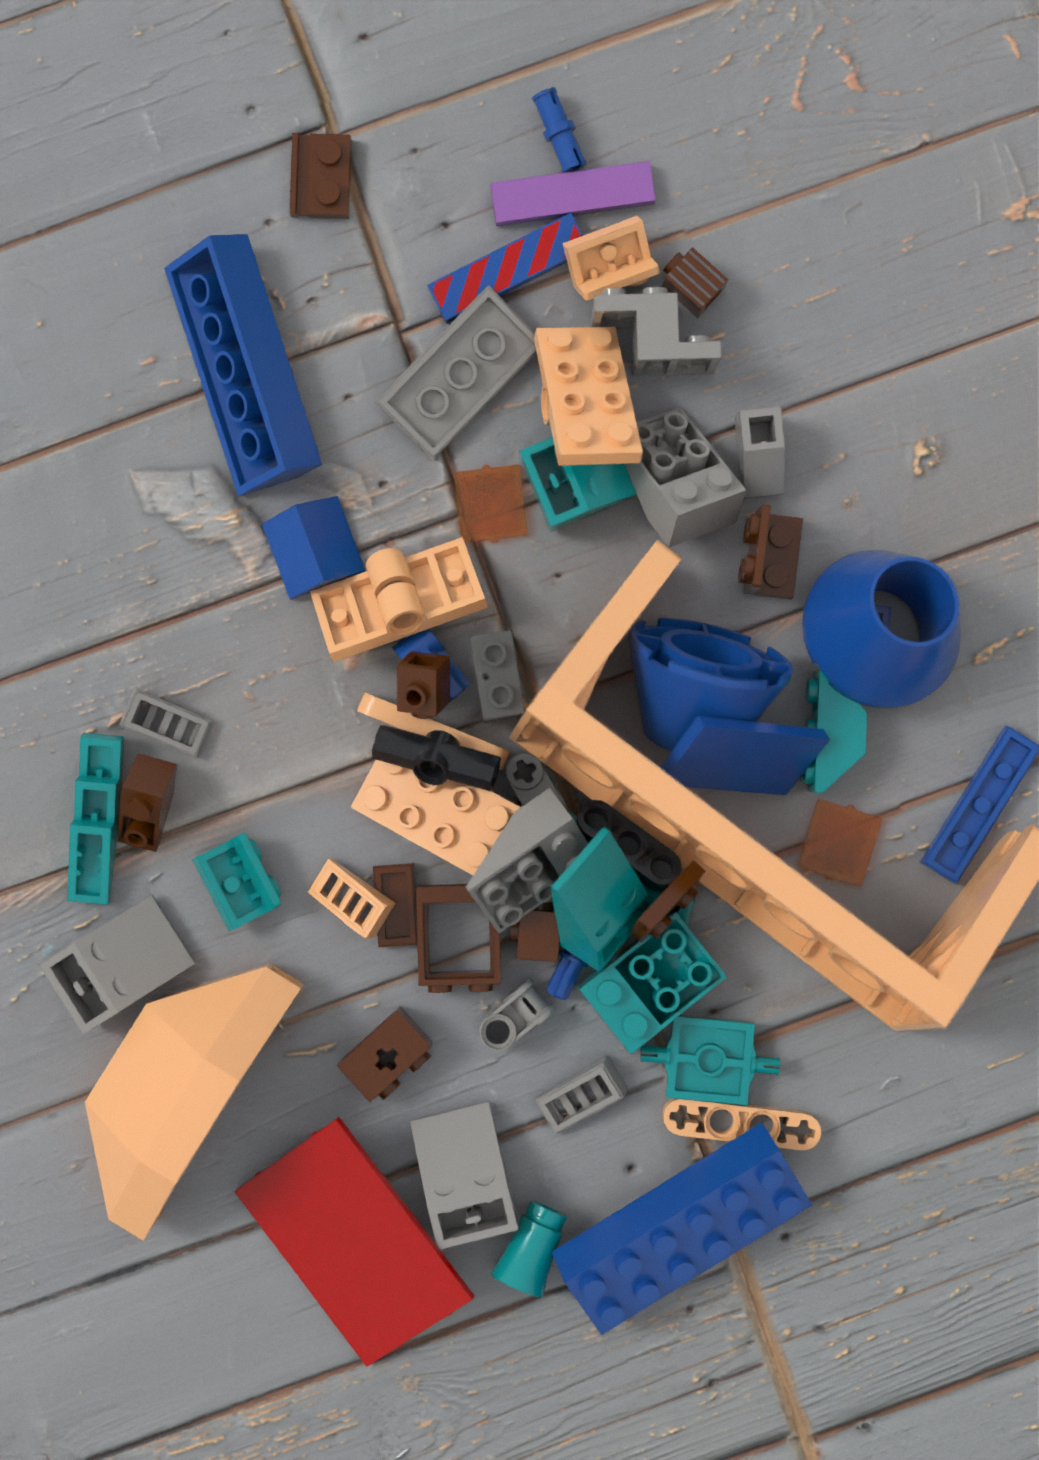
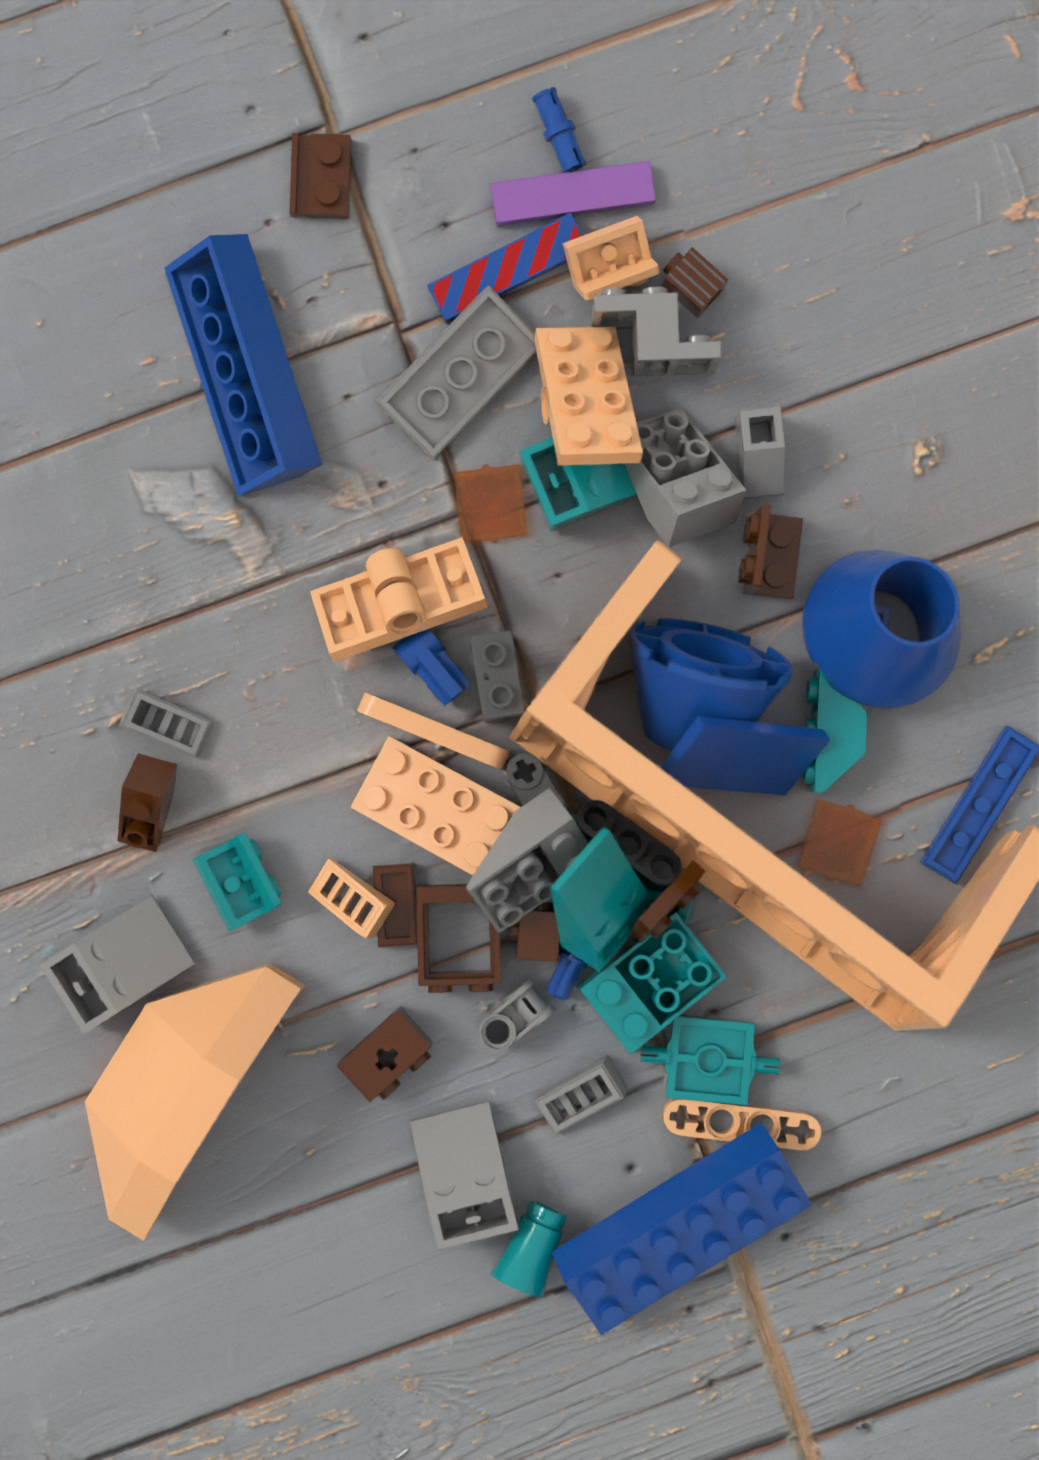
teal slope [67,732,124,905] -> none
red piece [234,1117,475,1367] -> none
blue slope [262,496,366,600] -> none
black piece [372,725,501,791] -> none
reddish brown brick [397,651,450,719] -> none

